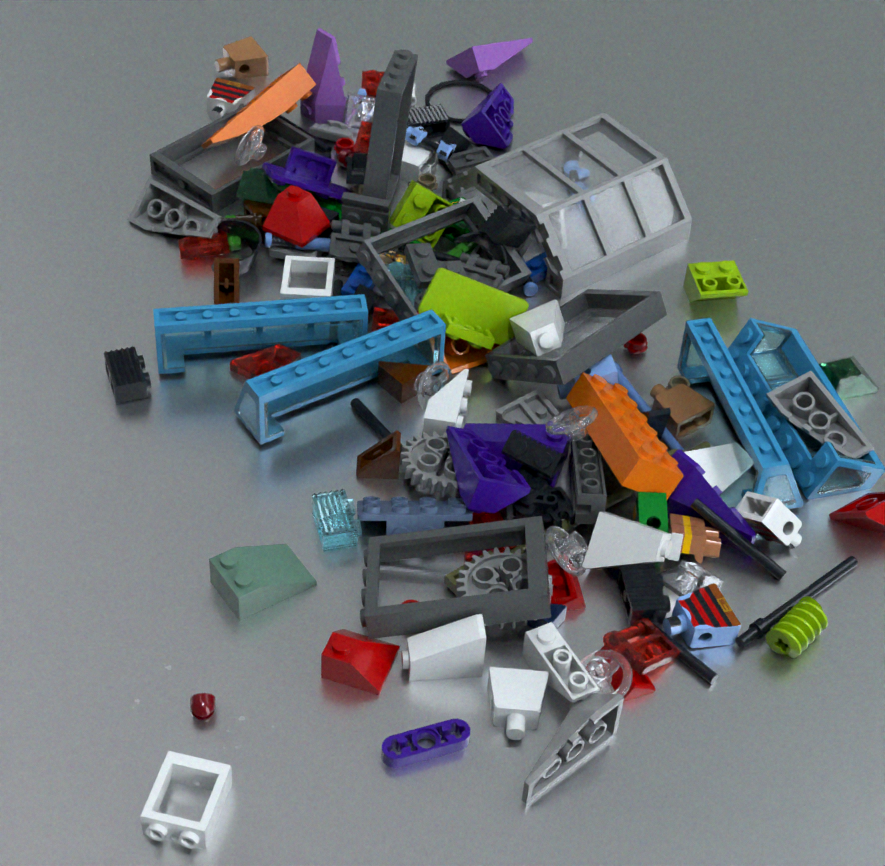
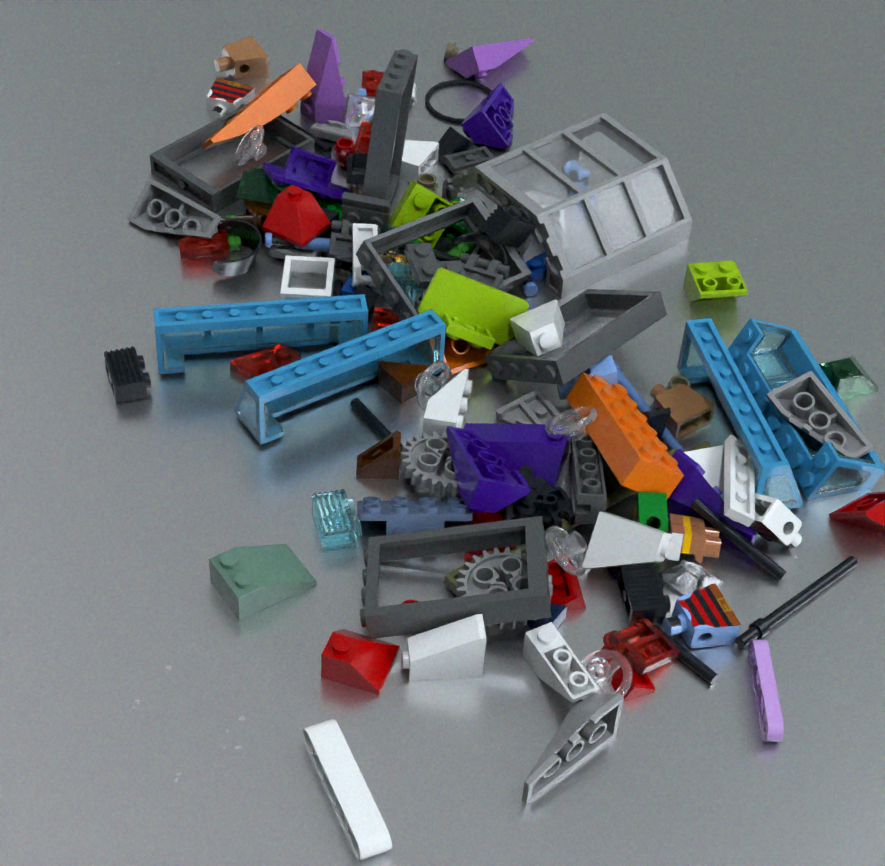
white window [140,751,232,850] -> none
dark red hinge [190,693,216,720] -> none
reddish brown slope [214,258,241,305] -> none
dark purple beam [381,719,470,768] -> none
light blue piece [405,126,456,162] -> none
black brick [407,104,450,138] -> none
white torso [487,667,549,740] -> none
black brick [501,430,565,479] -> none
red plate [623,333,648,355] -> none
lime piece [766,596,828,658] -> none
none -> white beam [303,719,392,861]
none -> white plate [352,223,378,288]
none -> dark tan plate [444,42,460,60]
none -> white plate [724,435,755,527]
none -> lavender beam [748,639,784,742]

